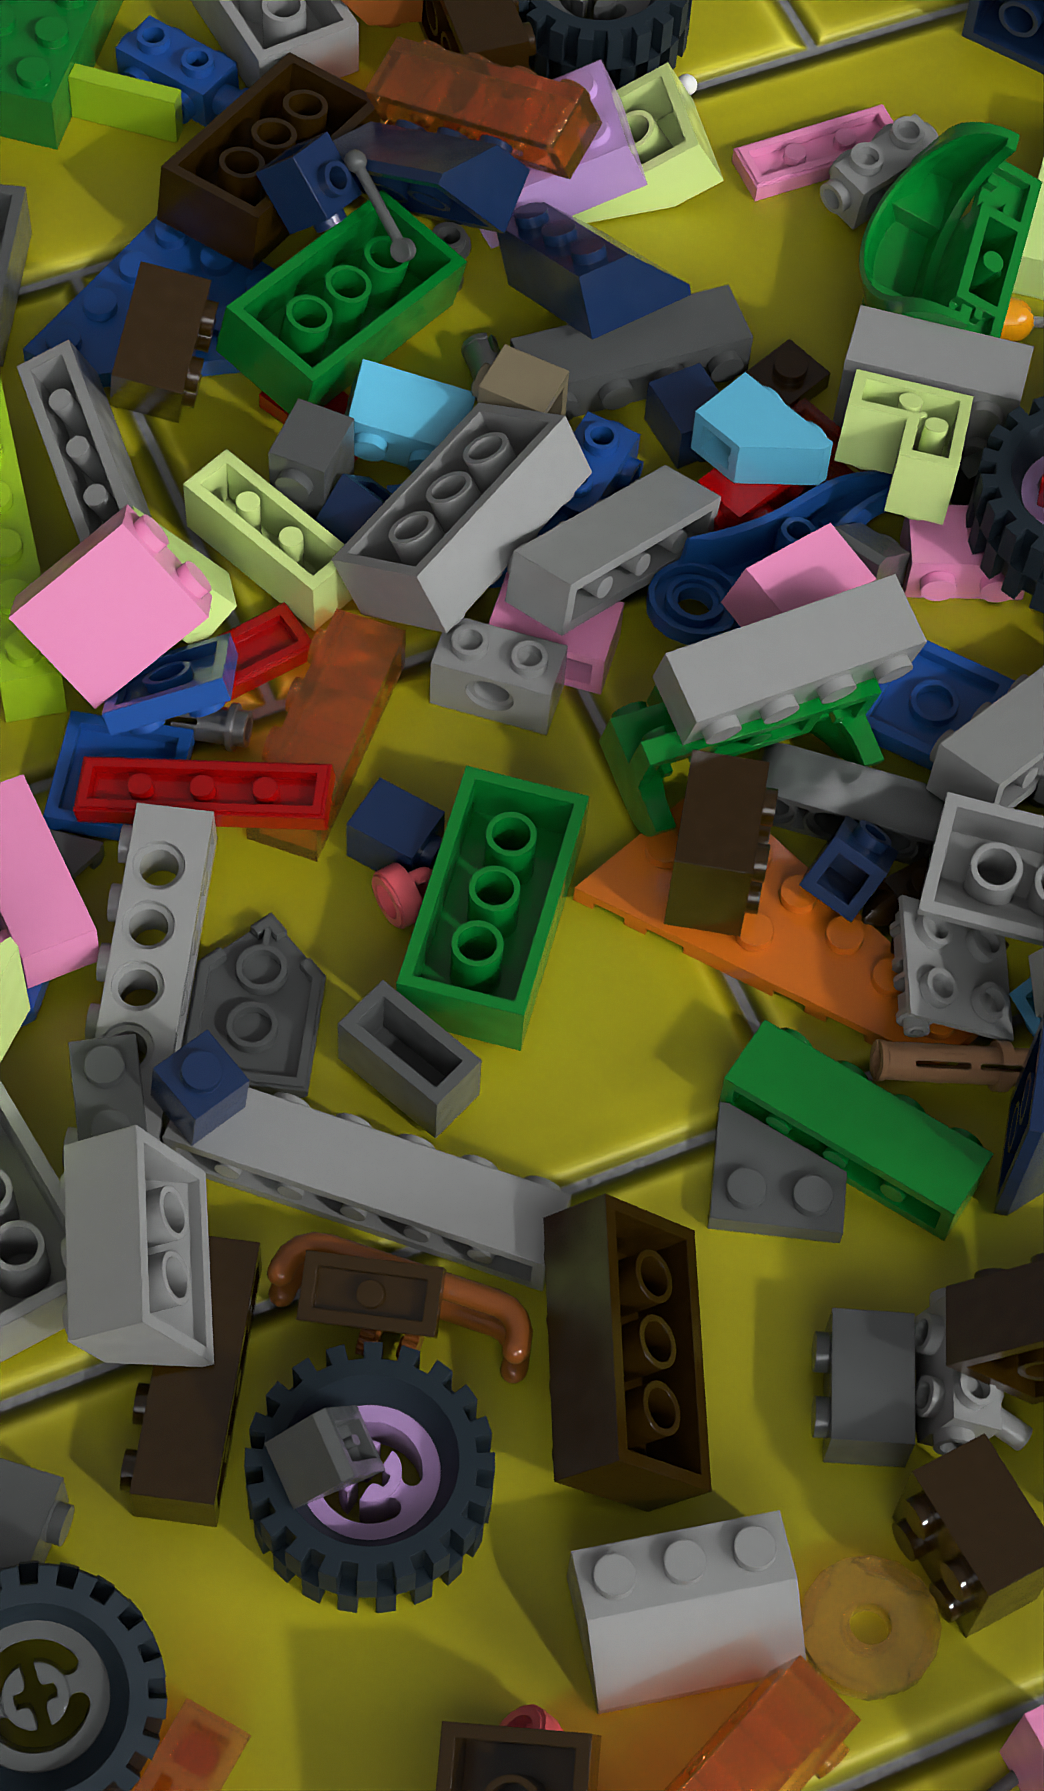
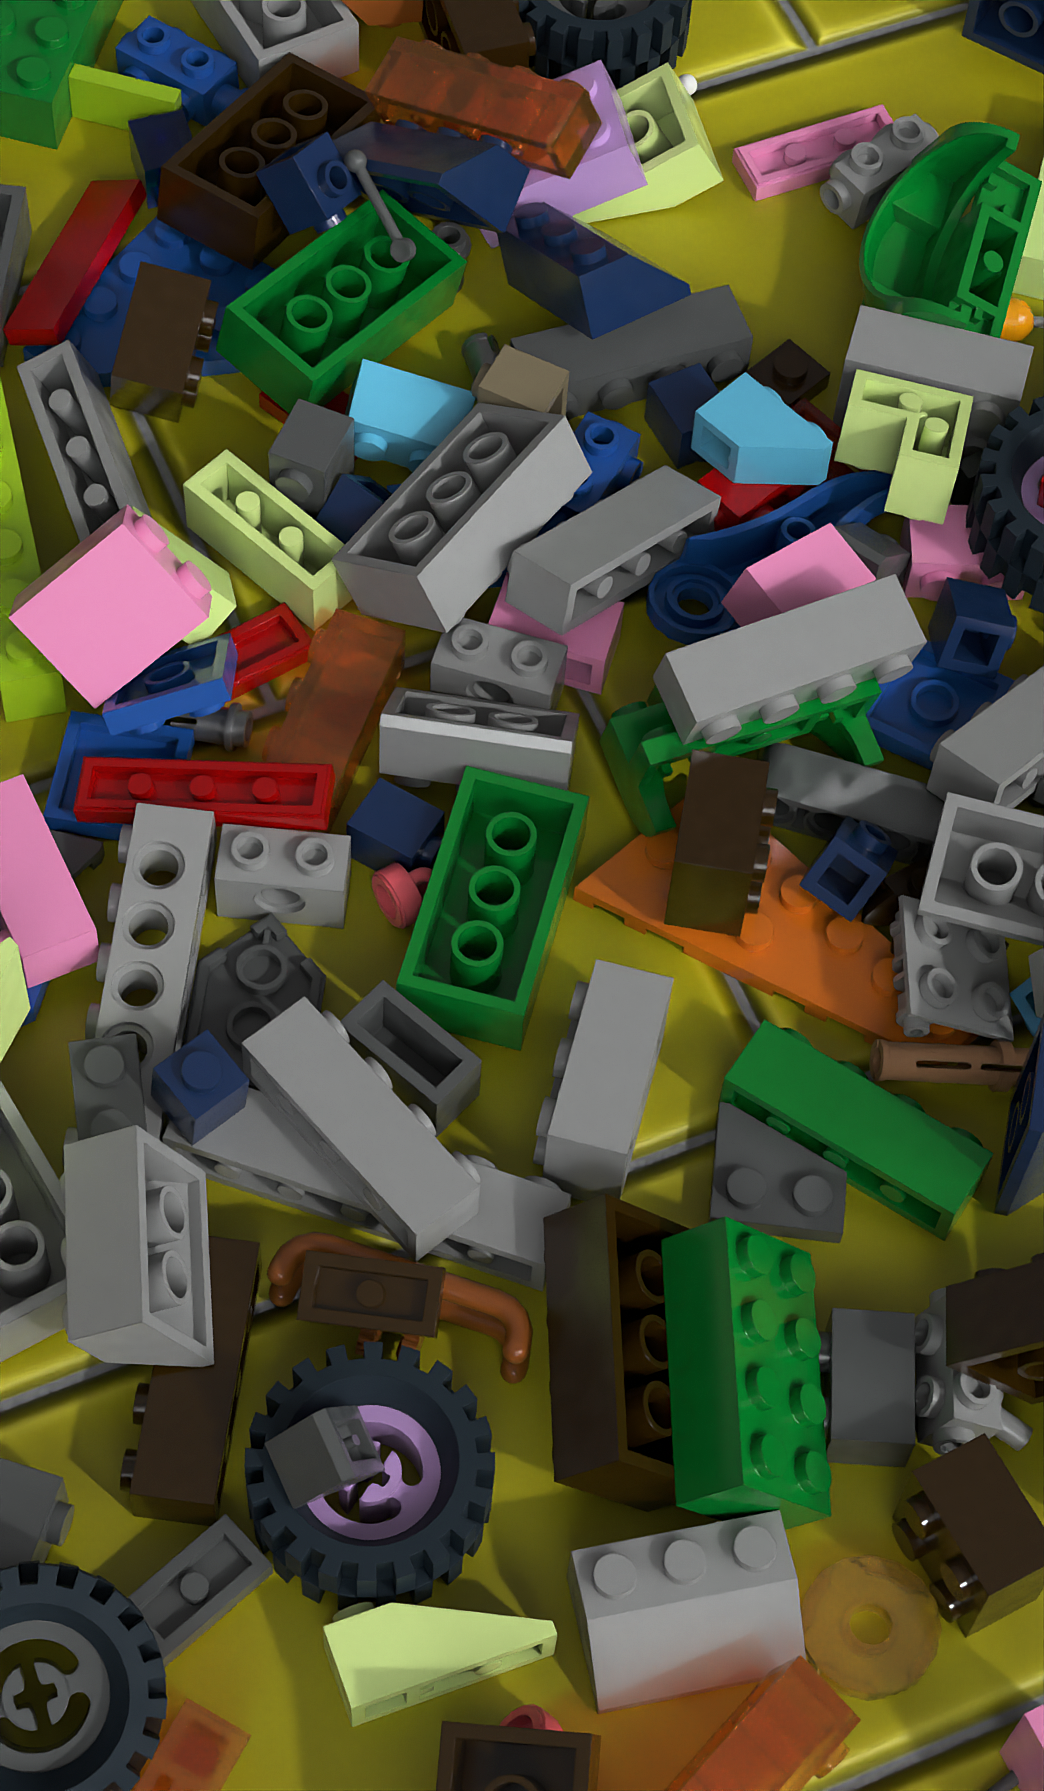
none -> red tile [3,179,147,346]
none -> clear blue brick [128,109,192,209]
none -> dark grey plate [128,1514,273,1668]
none -> light grey brick [214,823,351,929]
none -> light grey brick [241,996,481,1262]
none -> yellowish green slope [323,1602,557,1727]
none -> light grey slope [379,687,580,791]
none -> light grey brick [533,959,674,1201]
none -> green brick [661,1216,832,1530]
none -> dark blue brick [927,577,1017,679]

